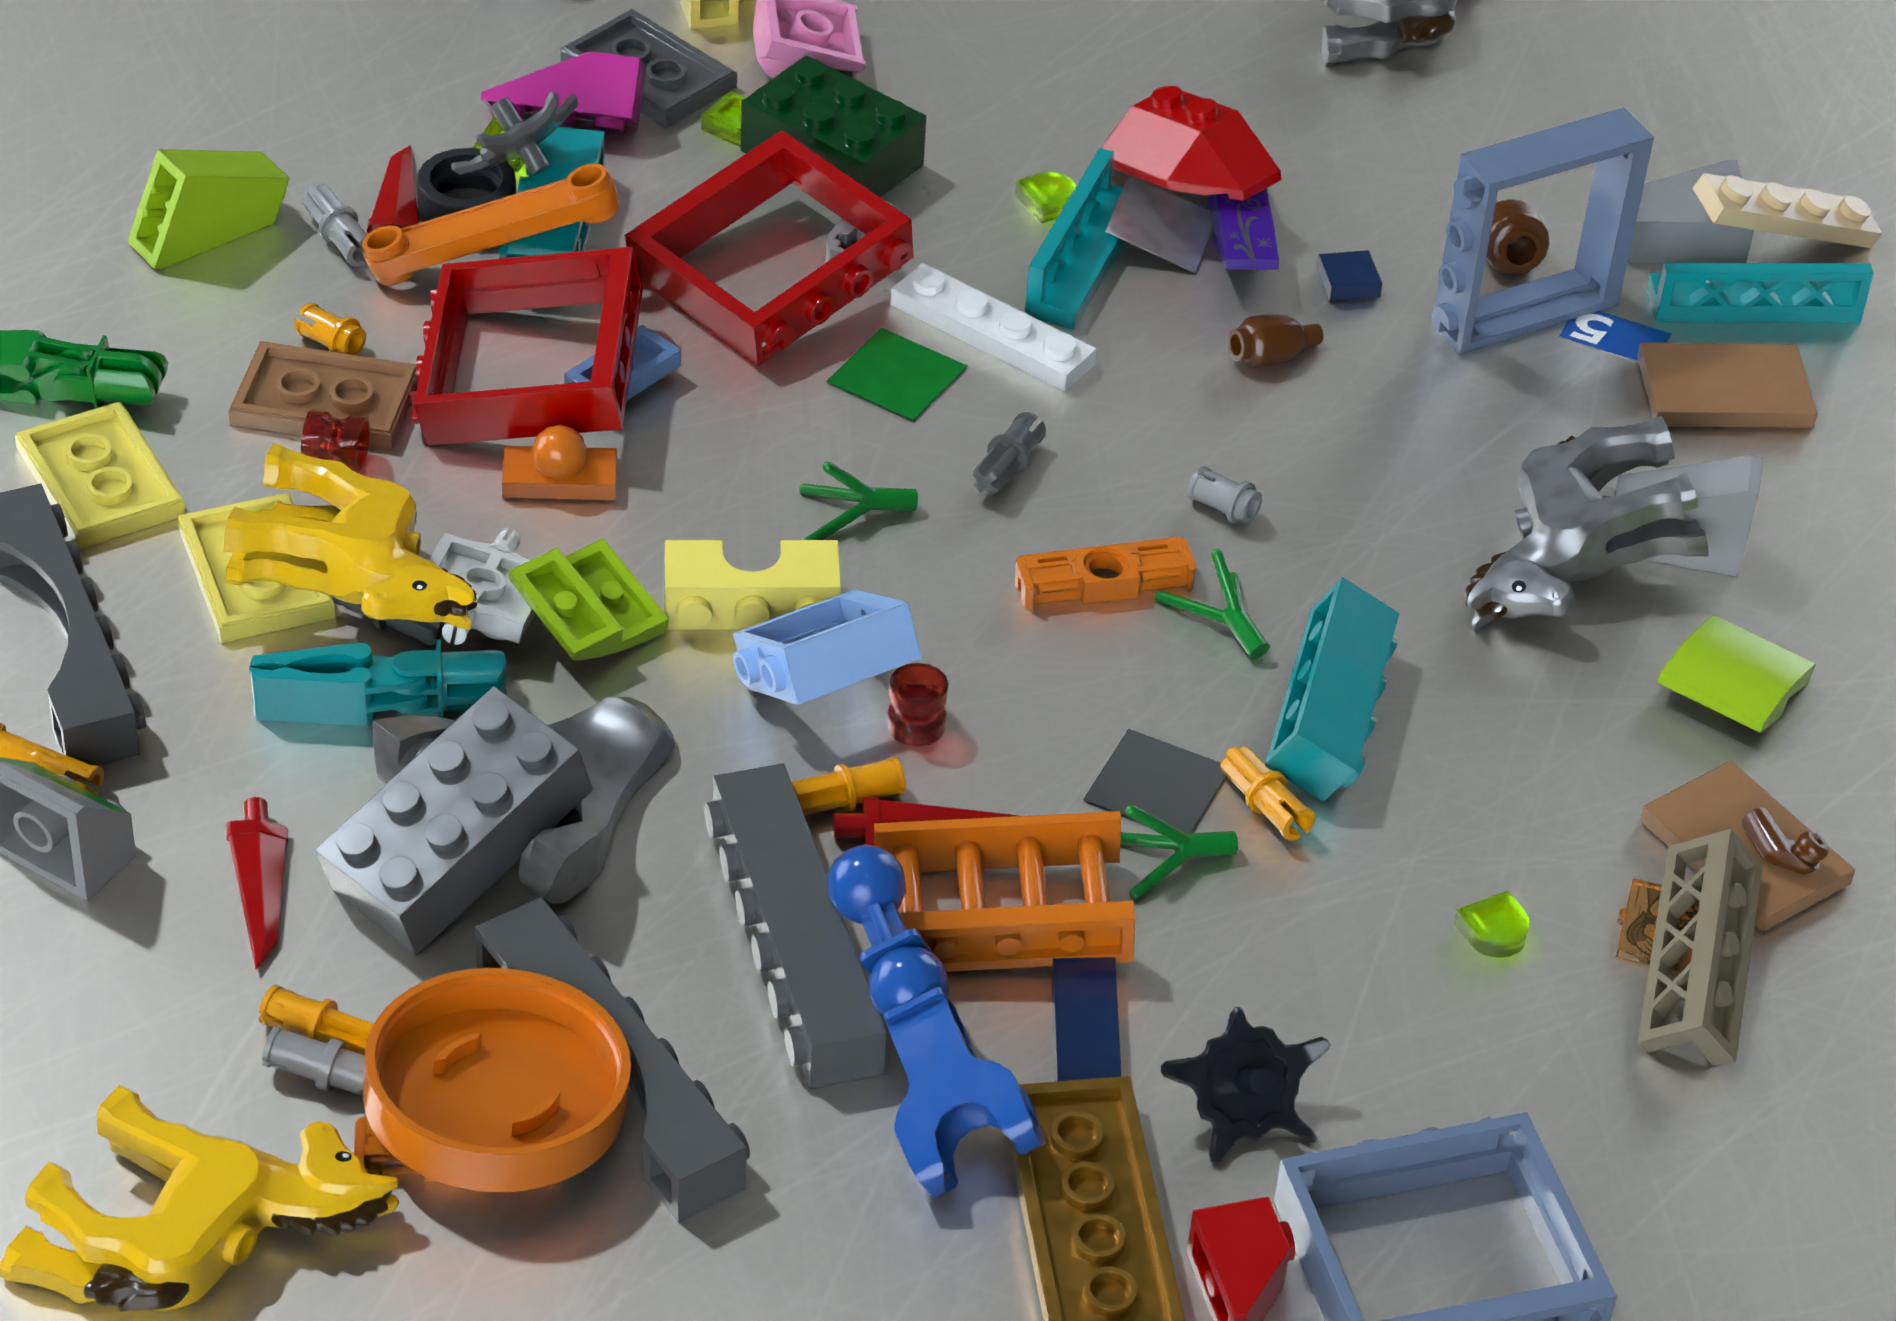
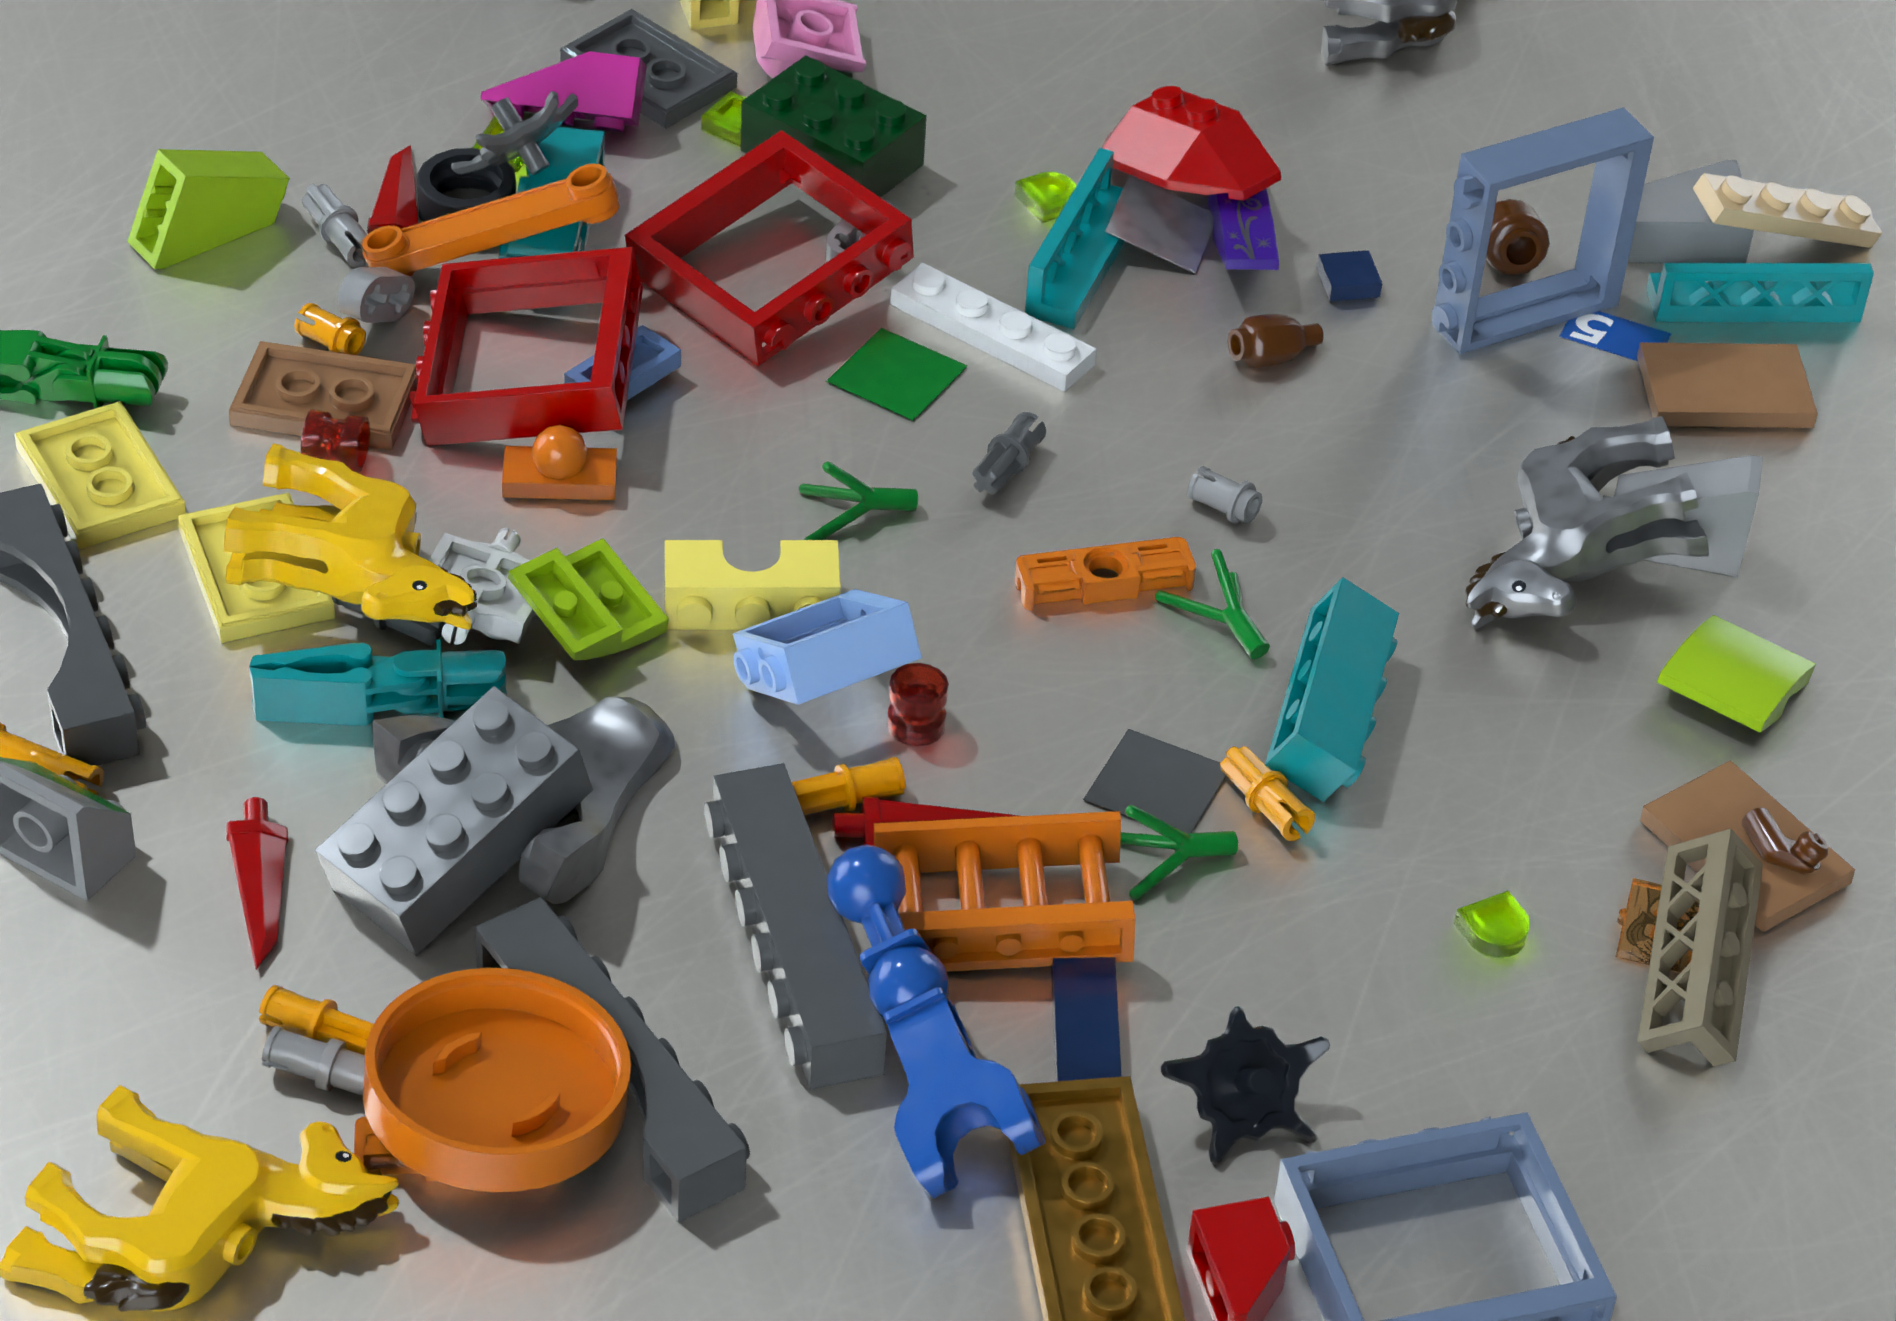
none -> light grey beam [337,267,415,323]

